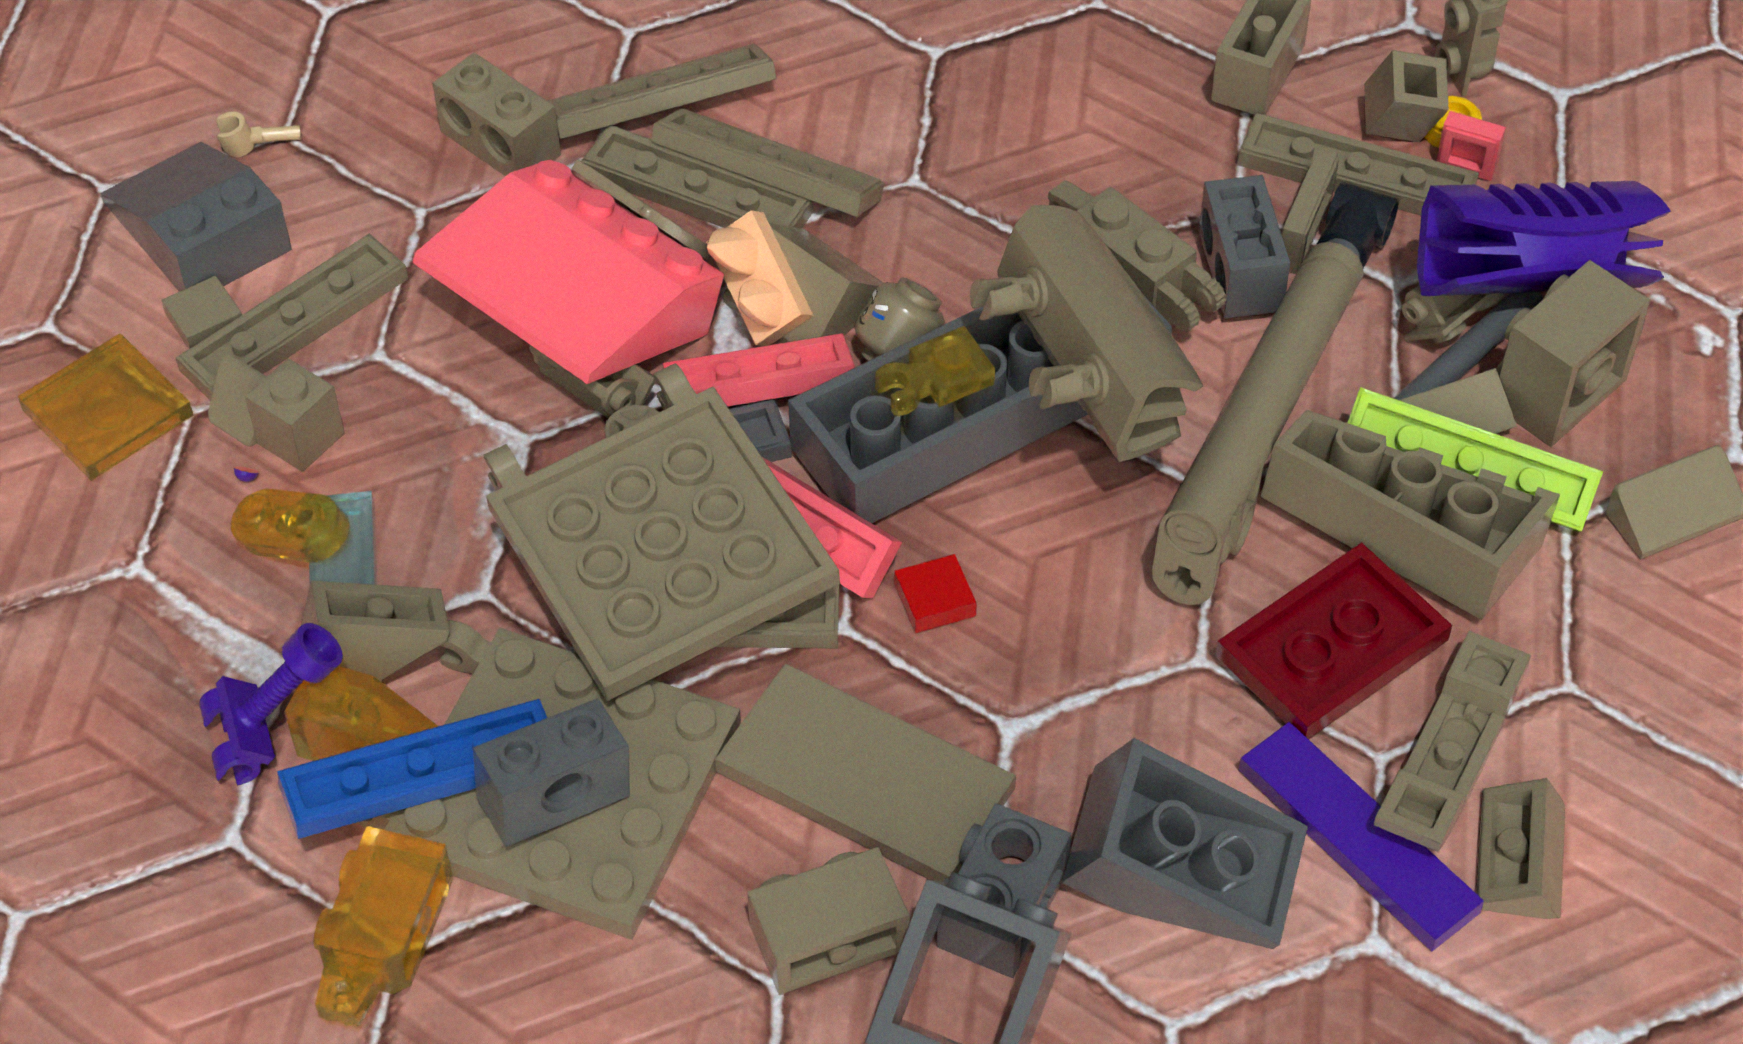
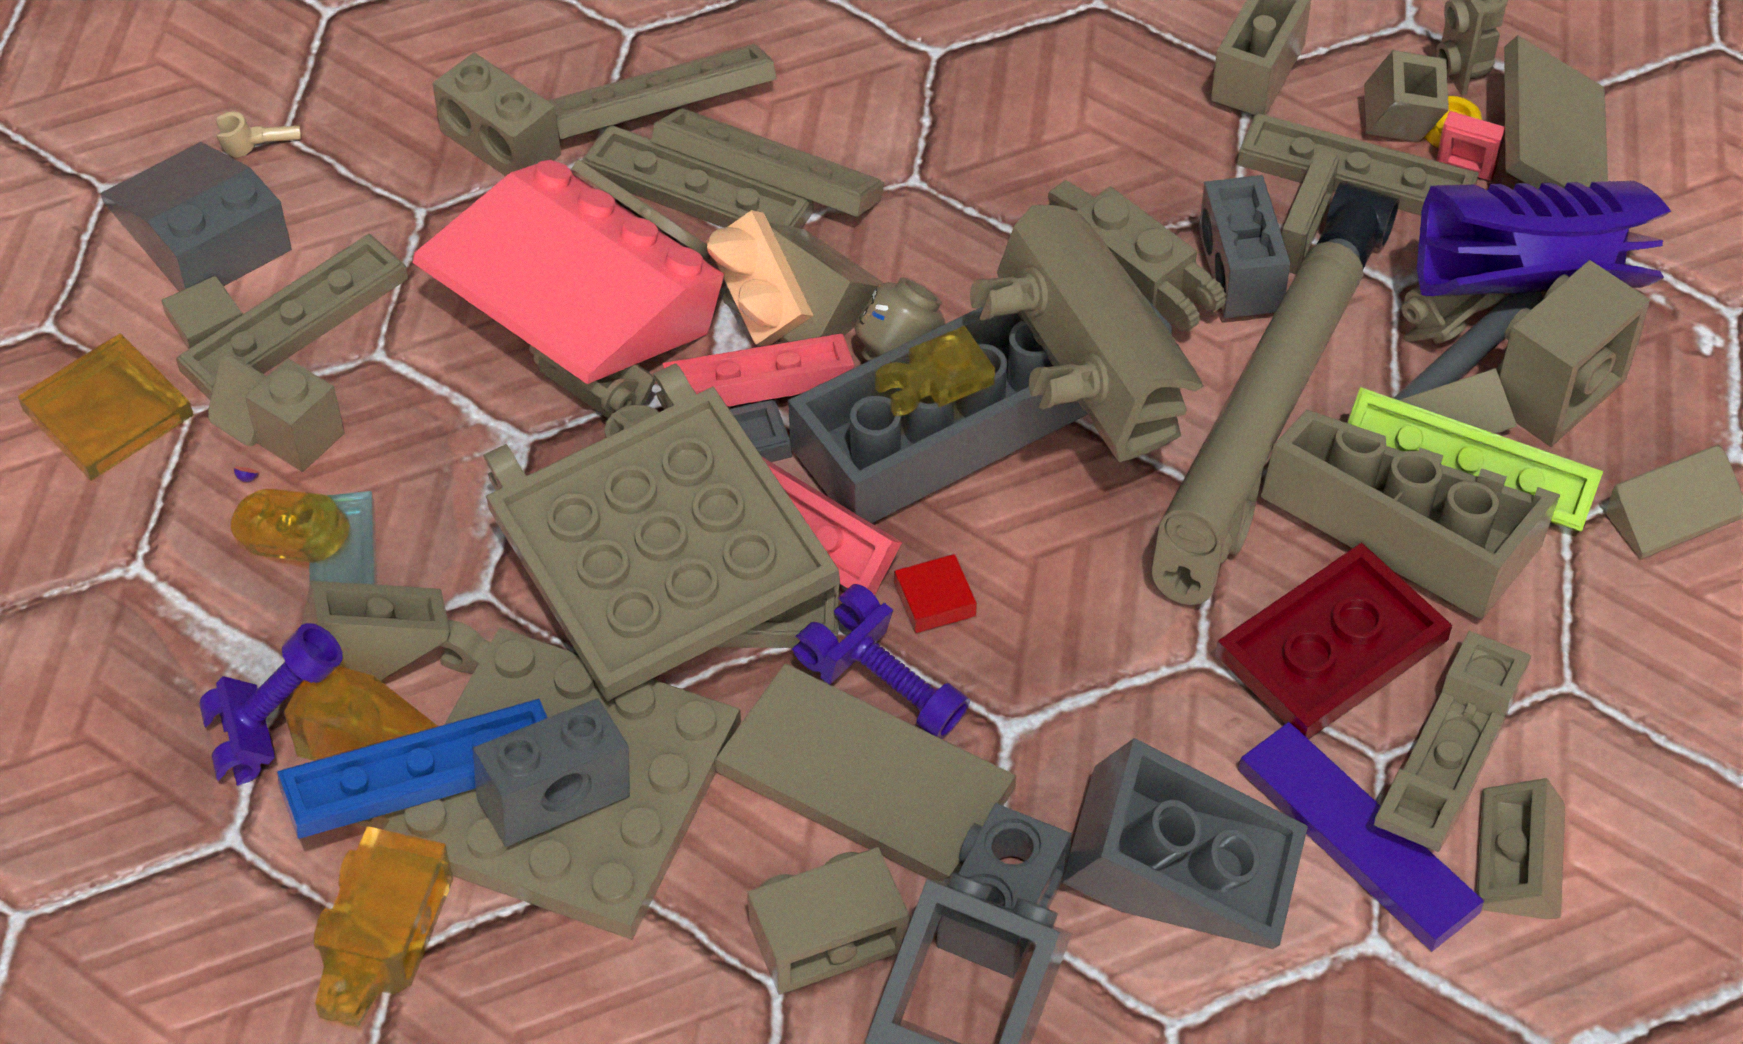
none -> dark purple bar [792,584,971,739]
none -> dark tan tile [1504,35,1608,189]

